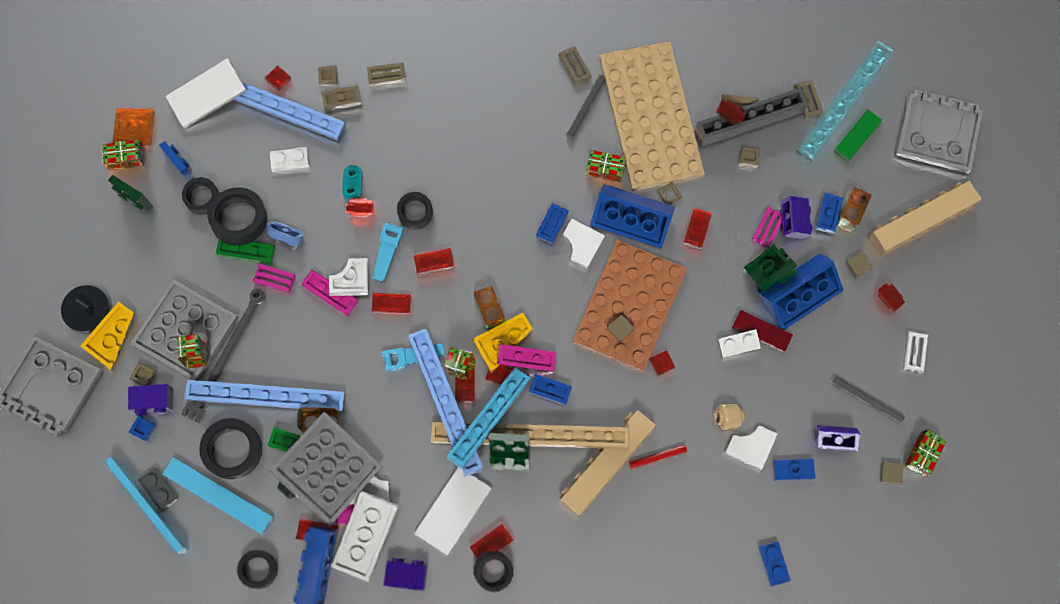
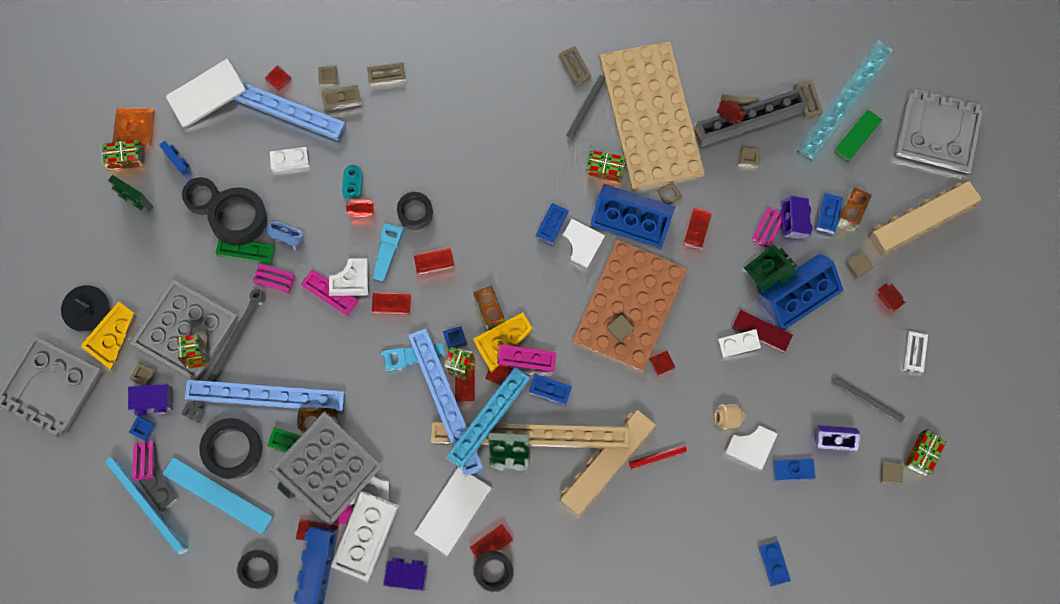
none -> dark pink tile [132,440,155,481]
none -> blue tile [443,326,467,351]

